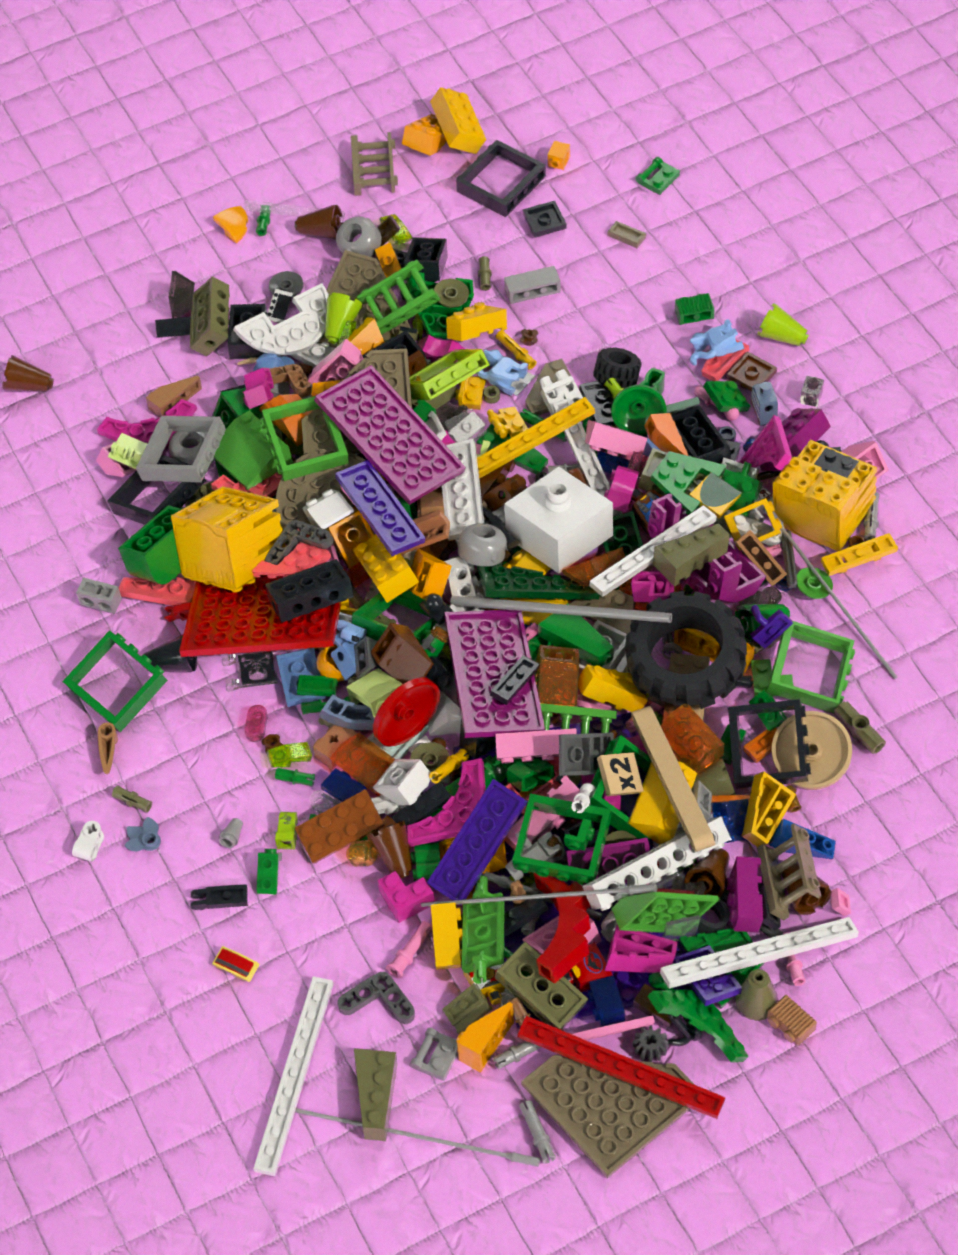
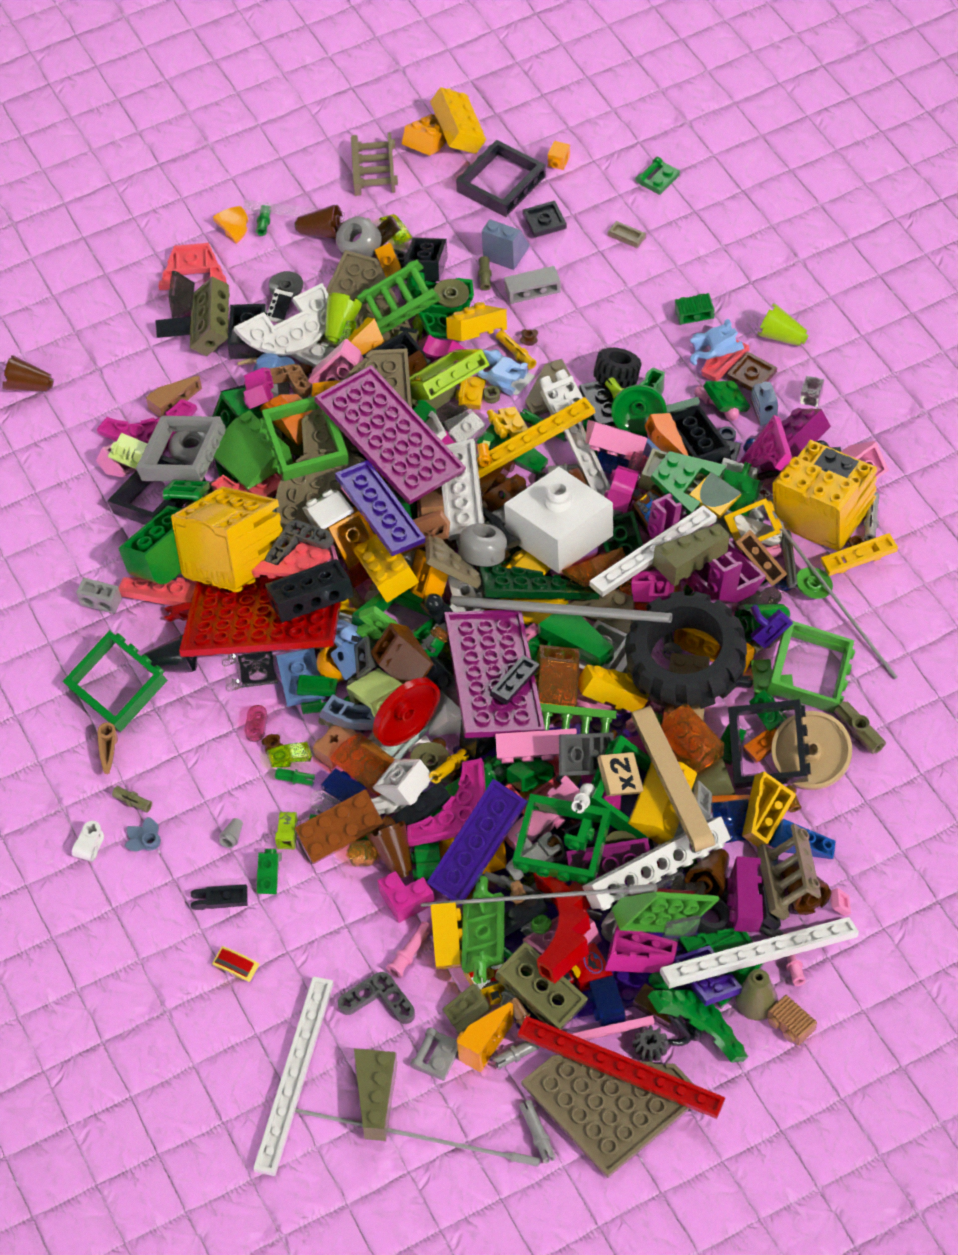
none -> coral wing [158,243,227,290]
none -> green plate [163,479,209,501]
none -> bright green plate [357,606,400,640]
none -> dark tan plate [425,536,481,589]
none -> light orange pin [477,443,492,467]
none -> sand blue slope [482,219,530,270]
none -> bright green plate [531,915,552,934]

